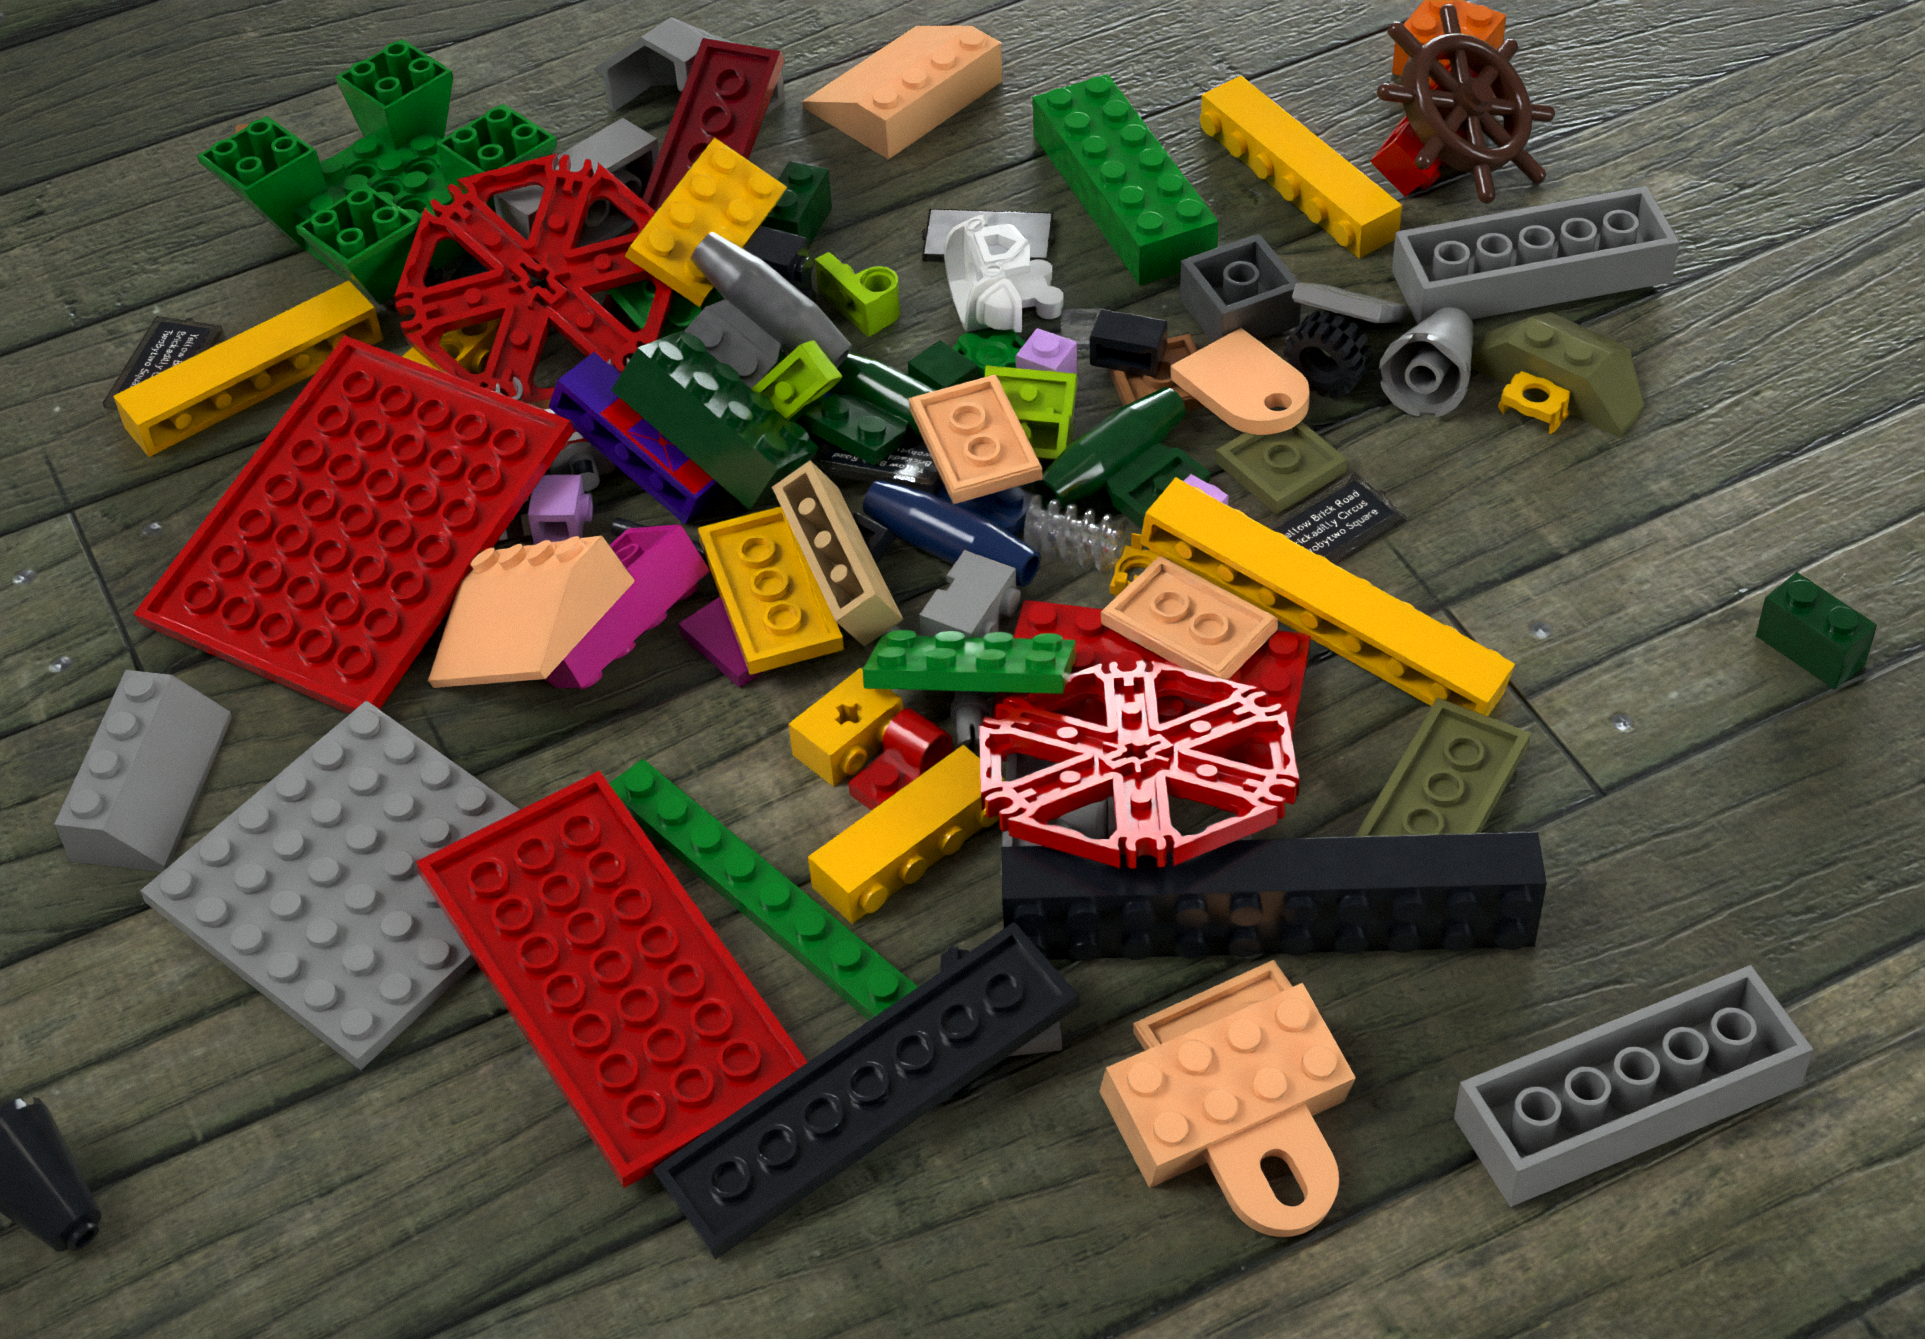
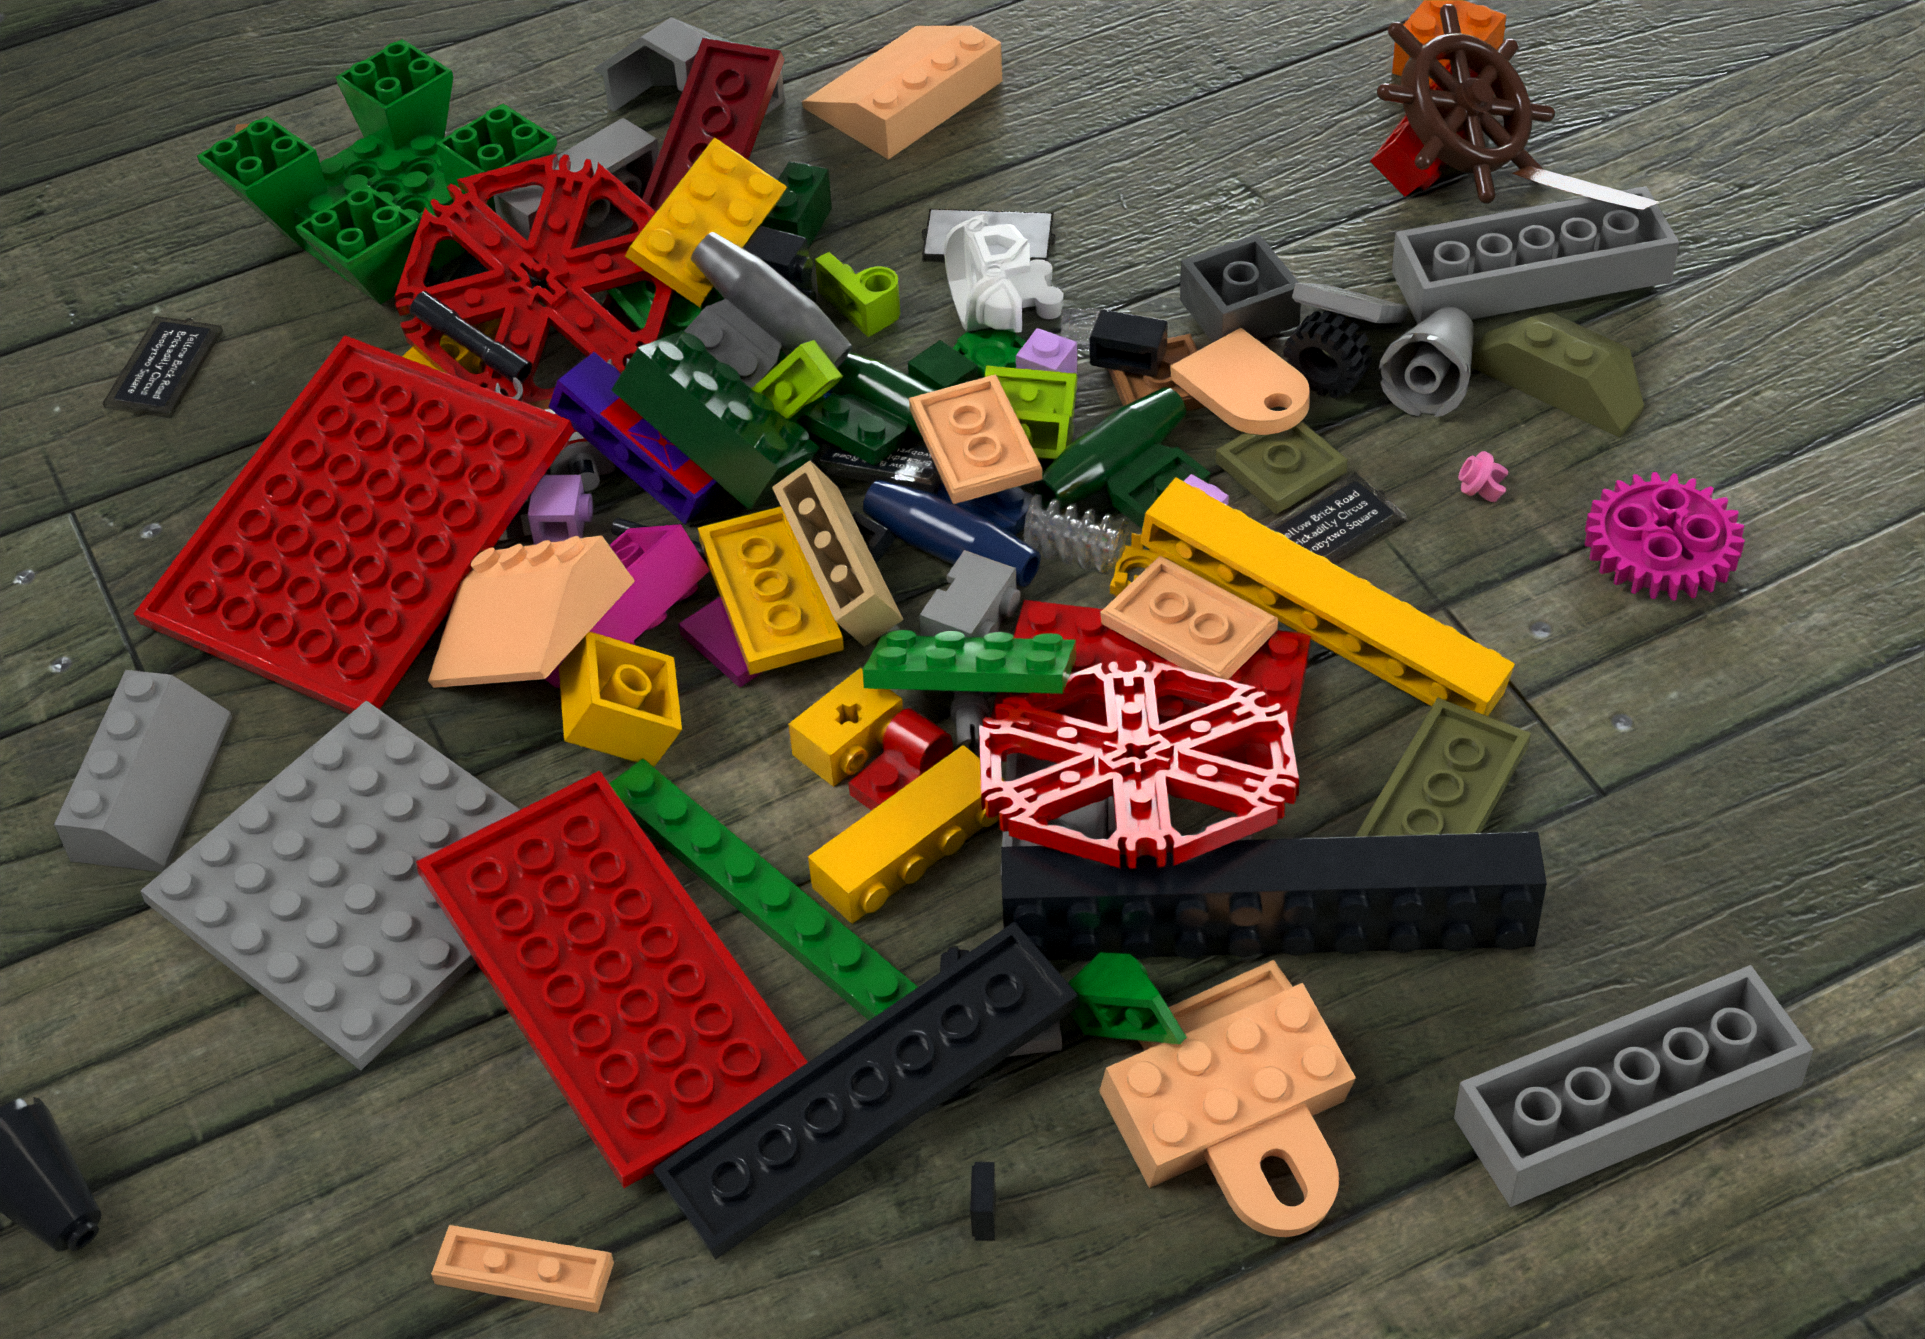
yellow brick [113,280,383,457] -> none
green brick [1032,74,1218,286] -> none
yellow brick [1200,76,1402,259] -> none
yellow piece [1498,371,1571,434] -> none
dark green brick [1756,572,1877,690] -> none
none -> black piece [410,291,532,384]
none -> light nougat tile [431,1225,614,1313]
none -> yellow brick [559,631,682,767]
none -> black tile [970,1162,996,1241]
none -> green slope [1068,952,1187,1044]
none -> bright pink plate [1458,451,1508,502]
none -> sticker [1512,166,1660,210]
none -> dark pink gear [1585,472,1745,601]

